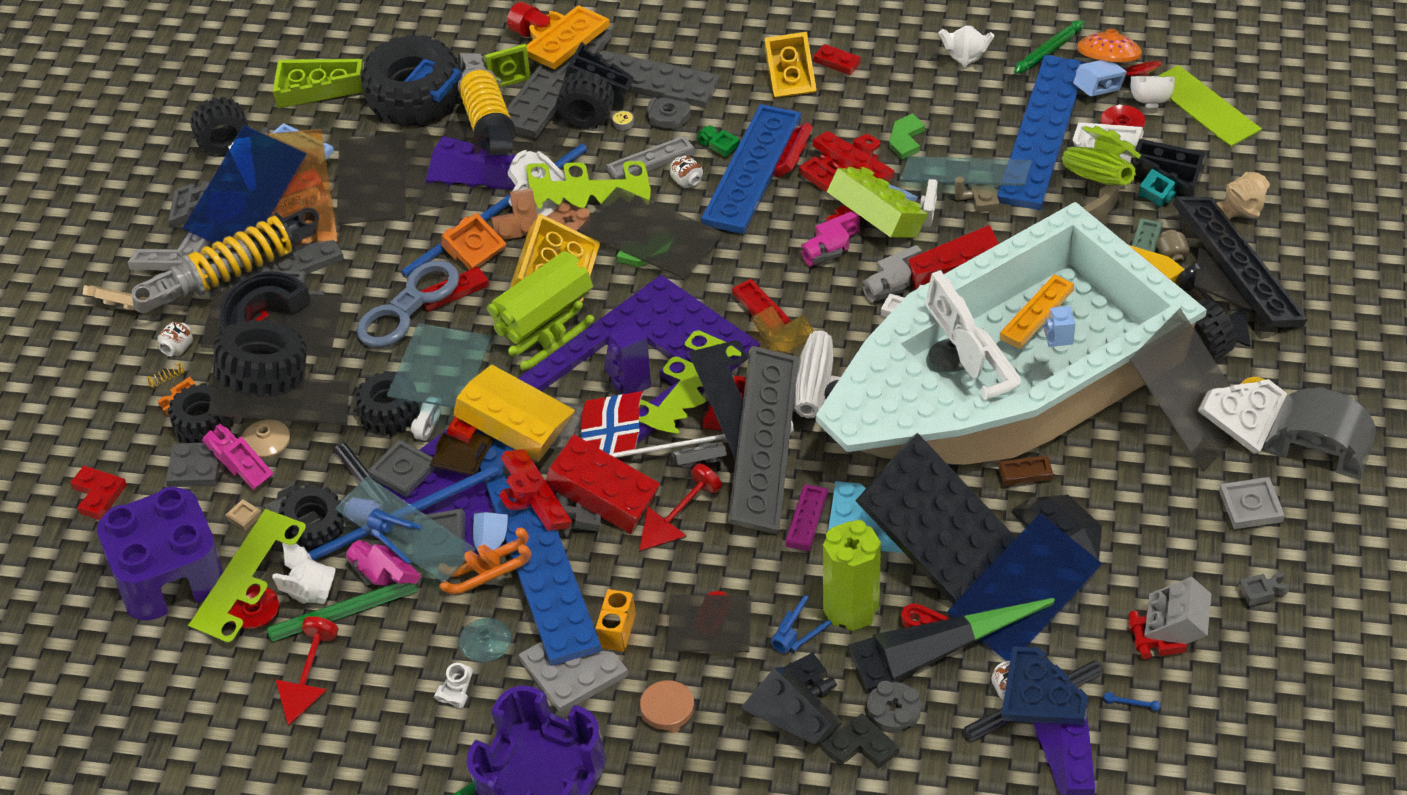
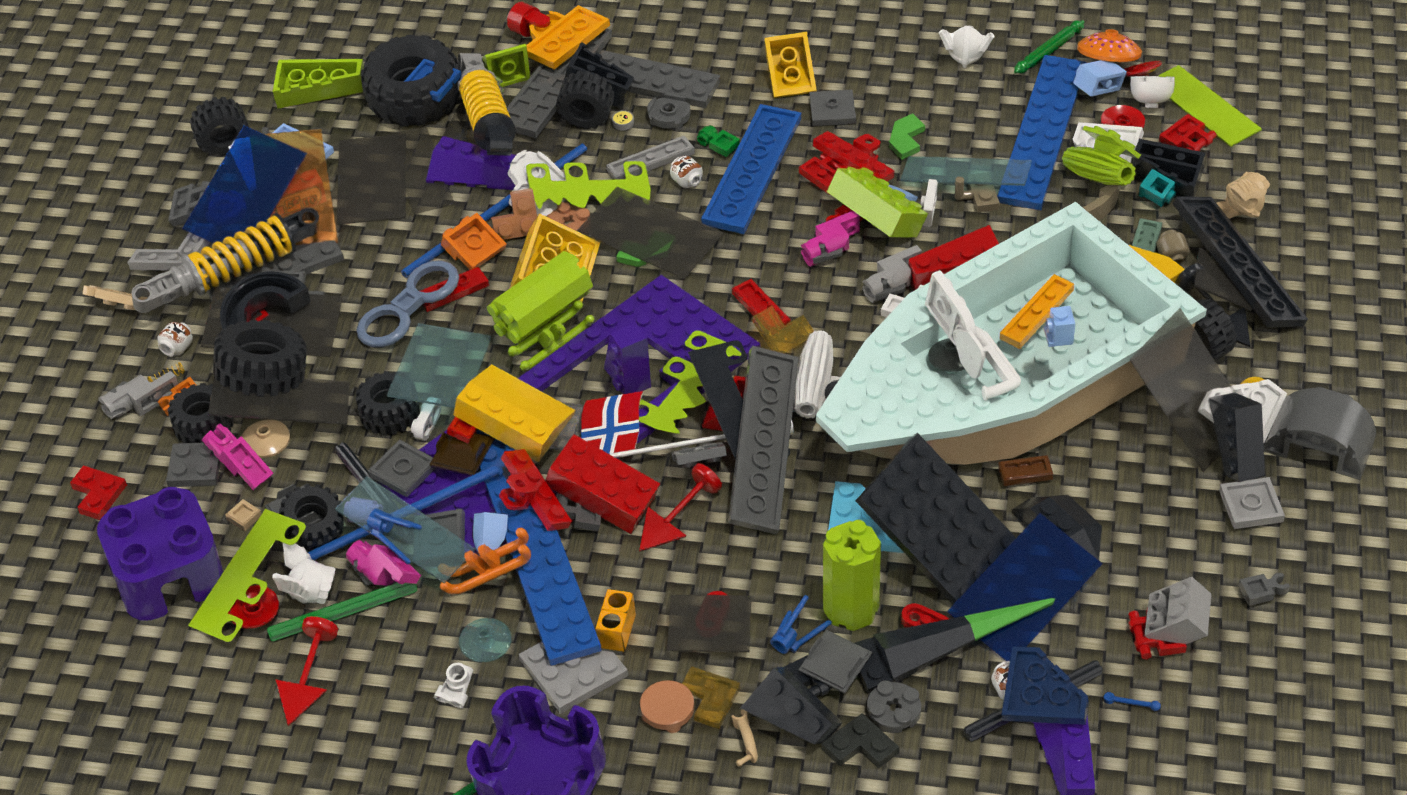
red plate [774,122,813,178] -> none
magenta plate [785,484,828,551] -> none
red plate [814,44,861,75] -> none
none -> light grey plate [99,371,178,419]
none -> clear yellow tile [682,666,740,729]
none -> tan piece [732,709,758,767]
none -> dark grey piece [799,630,872,694]
none -> dark grey plate [809,90,856,126]
none -> red plate [1159,114,1217,151]
none -> black wedge [1209,392,1265,482]

